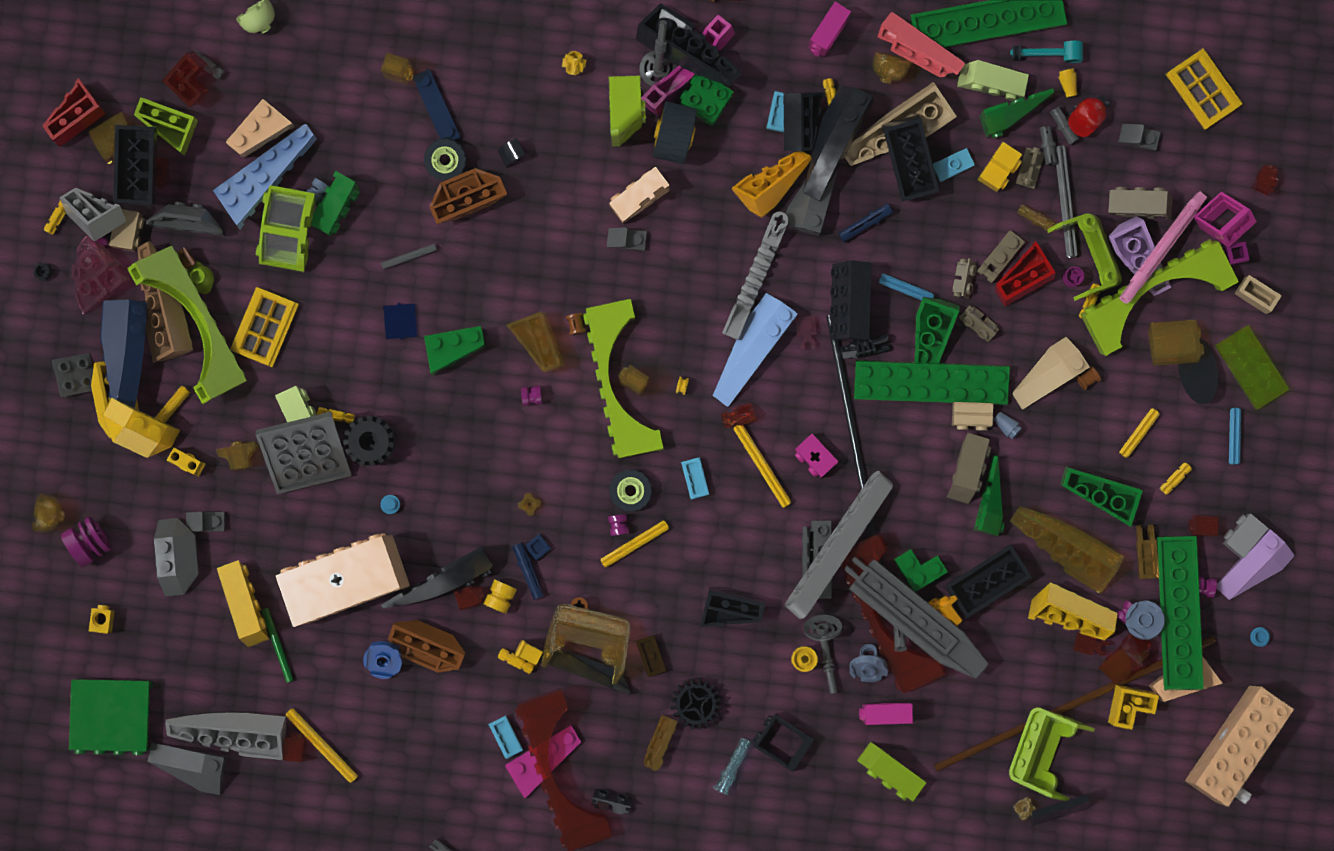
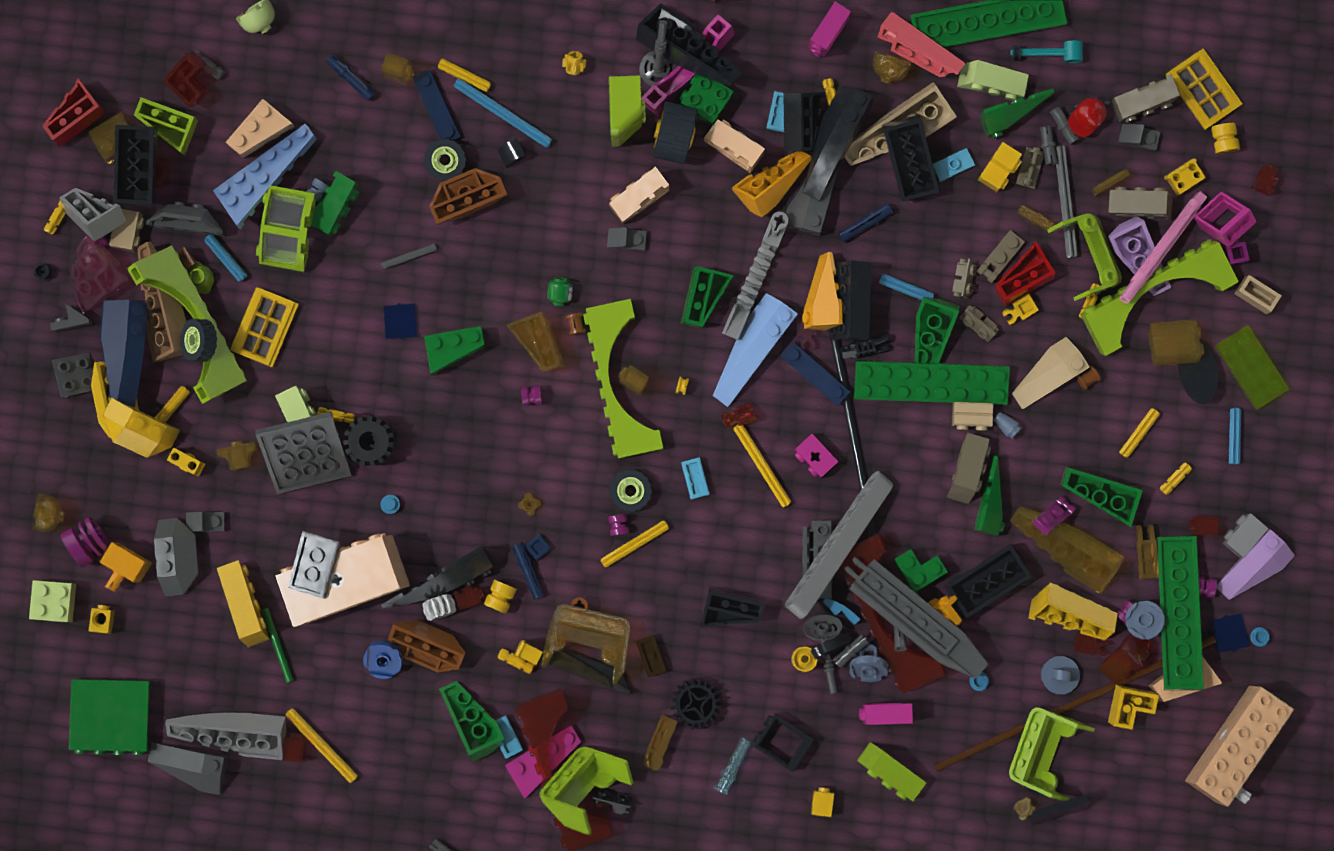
yellow cone [1058,68,1077,97] -> none
magenta wheel [1063,267,1084,288] -> none
none -> yellowish green brick [29,580,76,622]
none -> dark grey slope [50,304,93,333]
none -> light orange brick [100,542,152,592]
none -> black wheel [180,319,217,362]
none -> dark azure axle [204,234,247,282]
none -> tile [287,531,341,599]
none -> dark blue pin [326,54,376,101]
none -> white gear [422,594,456,621]
none -> yellow axle [438,59,491,92]
none -> green wedge [439,681,505,762]
none -> dark azure axle [454,79,552,147]
none -> lime windscreen [540,747,634,835]
none -> green head [547,277,573,306]
none -> green wedge [680,266,734,328]
none -> light nougat wedge [704,119,765,174]
none -> dark blue plate [780,342,850,406]
none -> light orange wedge [802,252,842,331]
none -> black beam [810,632,854,660]
none -> yellow brick [811,787,834,817]
none -> dark azure slope [822,598,860,625]
none -> dark grey pin [833,634,870,668]
none -> dark azure plate [969,672,989,691]
none -> yellow plate [1002,293,1039,324]
none -> magenta plate [1032,496,1077,536]
none -> sand blue tile [1041,656,1080,694]
none -> clear yellow tile [1091,169,1130,197]
none -> dark tan wedge [1112,74,1180,123]
none -> yellow piece [1164,159,1206,195]
none -> clear blue piece [1210,613,1249,653]
none -> yellow wheel [1211,123,1240,154]

